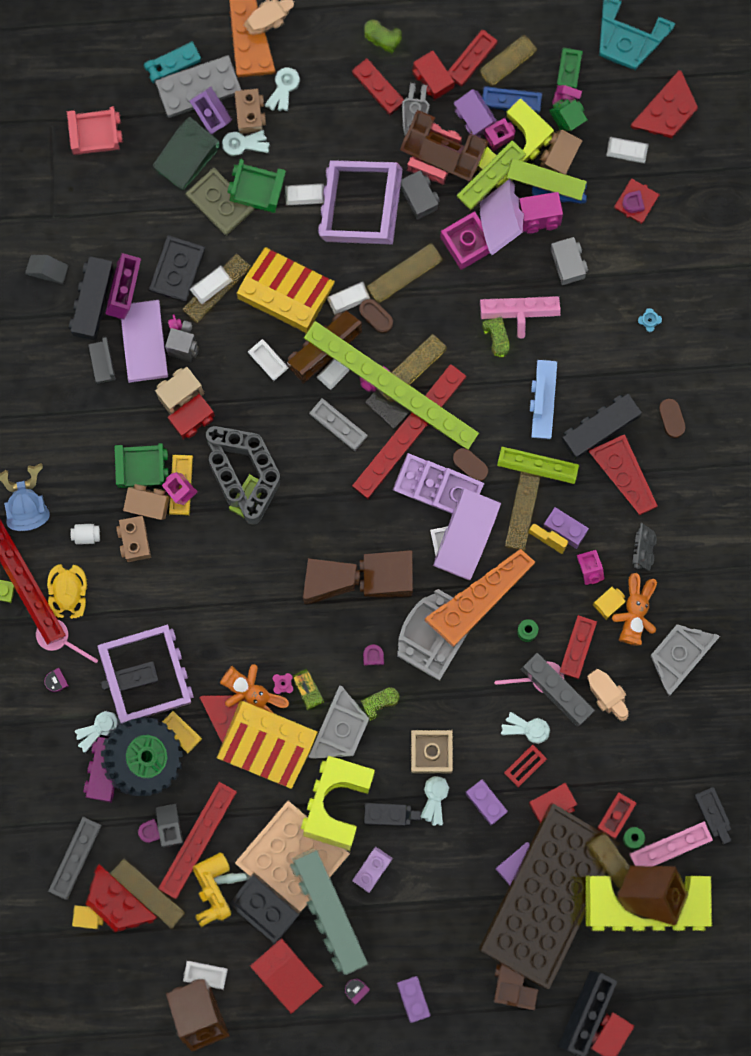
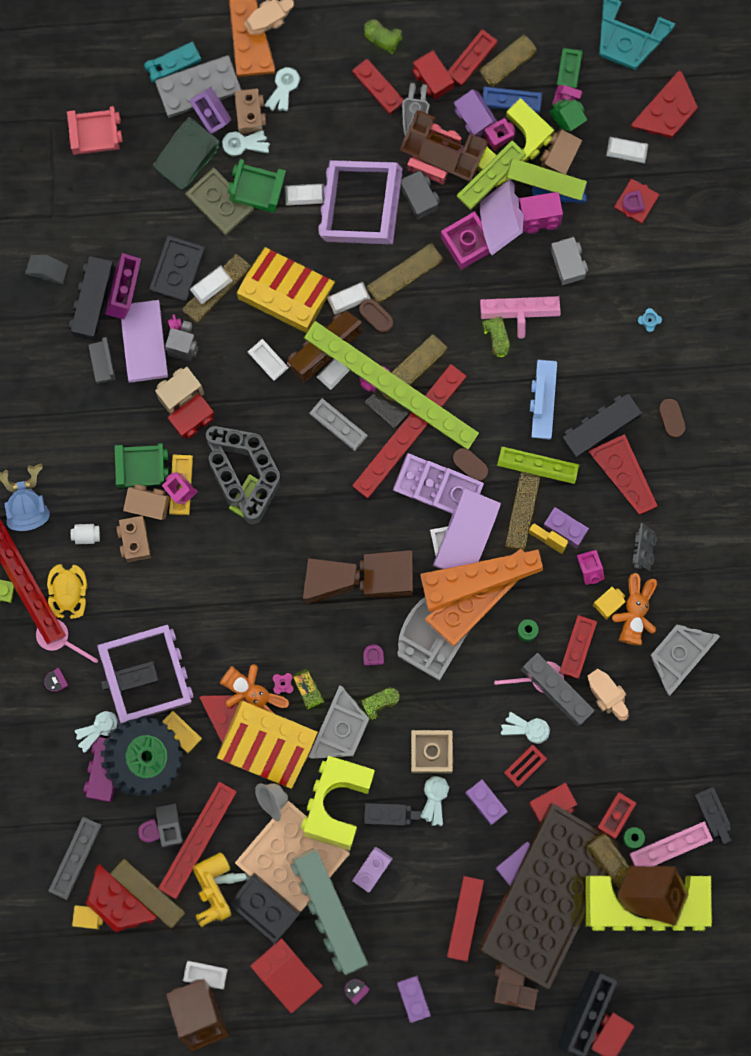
none -> light grey piece [256,783,288,822]
none -> orange wing [420,550,543,612]
none -> red tile [447,876,484,961]

